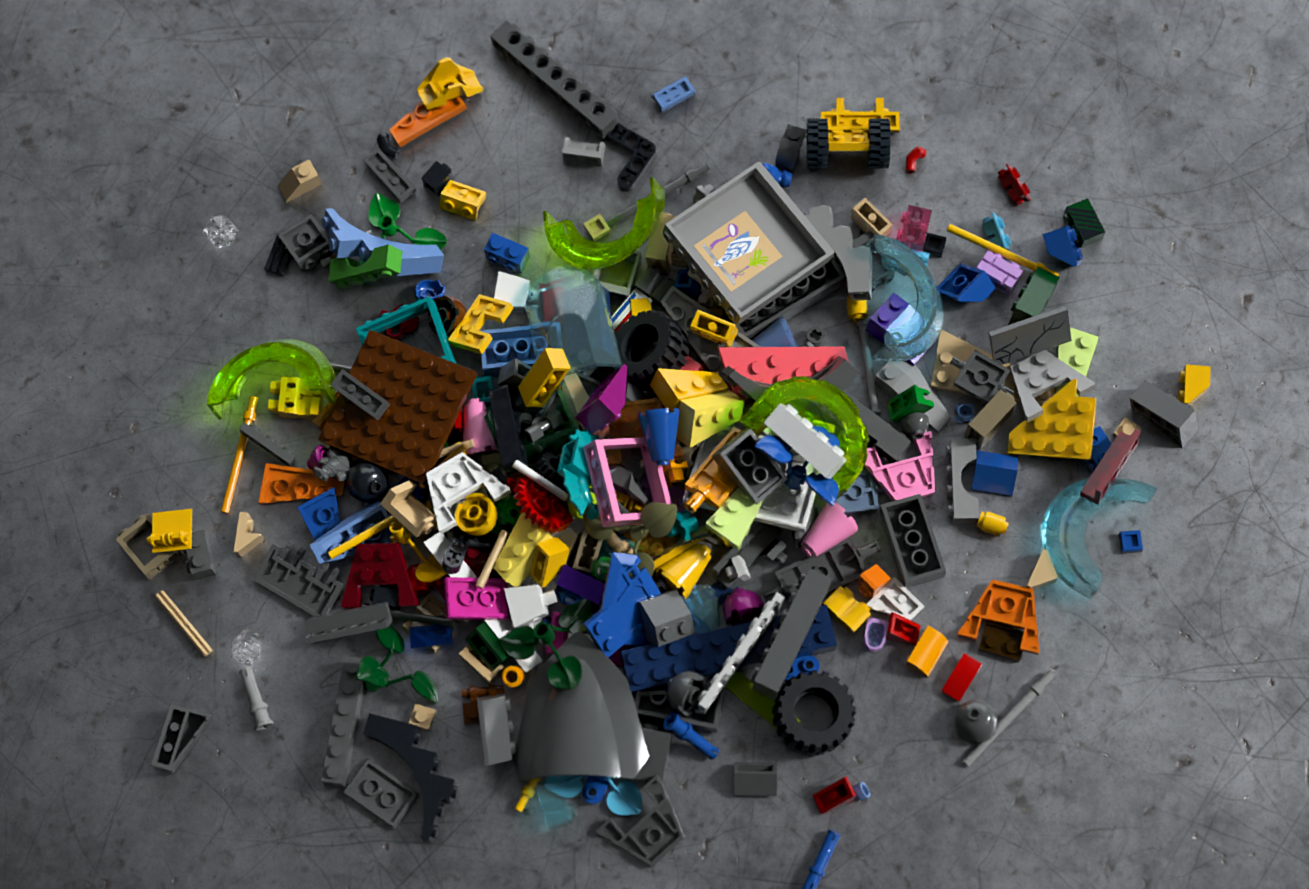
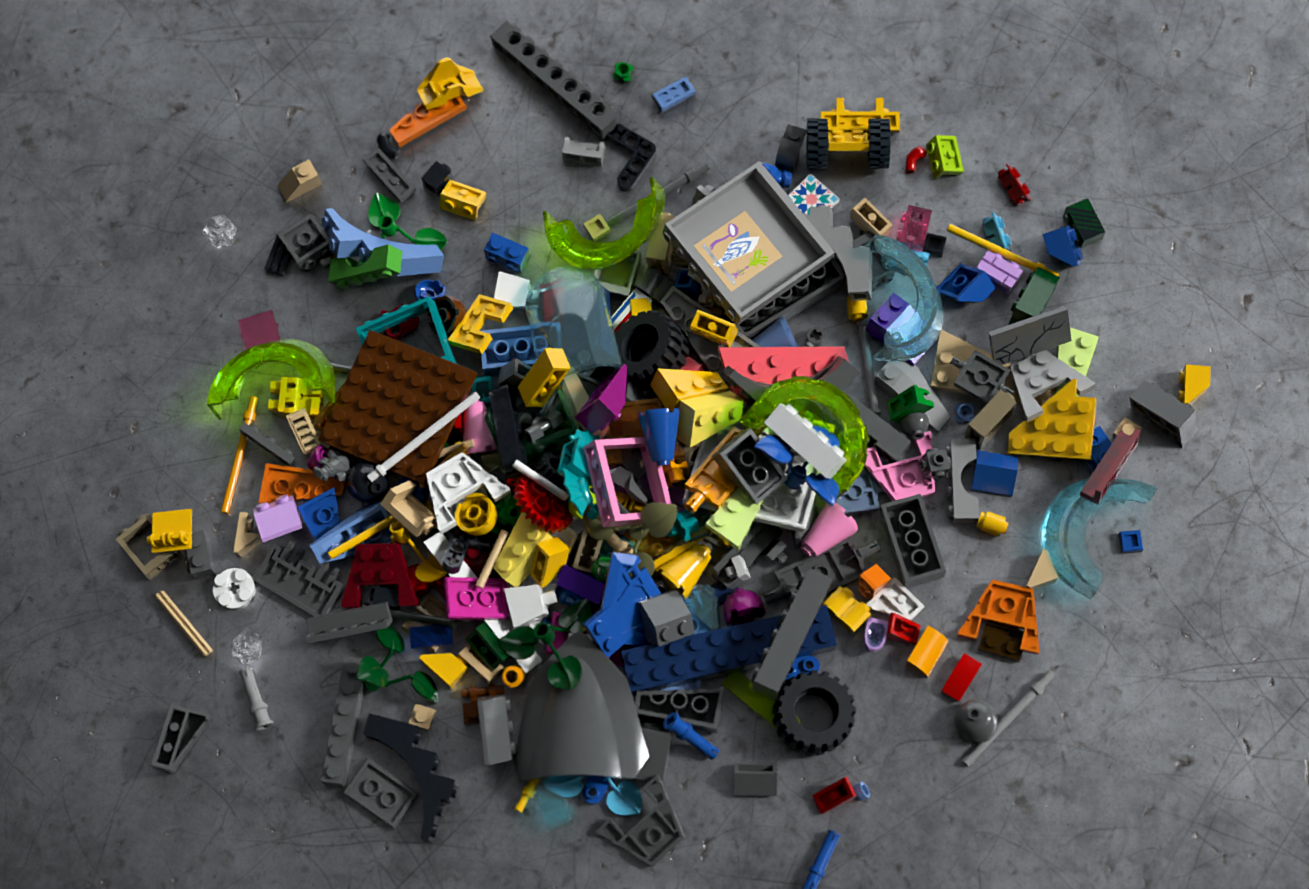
dark grey plate [330,369,390,420] -> none
dark grey cylinder [667,671,708,716] -> none
white wing [697,592,784,713] -> none
none -> white plate [213,568,256,610]
none -> clear pink piece [238,310,281,351]
none -> lavender slope [253,495,302,542]
none -> tan slope [286,407,322,455]
none -> white bar [367,391,480,482]
none -> yellow slope [419,653,469,690]
none -> green plate [612,62,634,82]
none -> tile [788,174,839,215]
none -> dark grey brick [919,448,951,480]
none -> lime bracket [926,135,964,179]

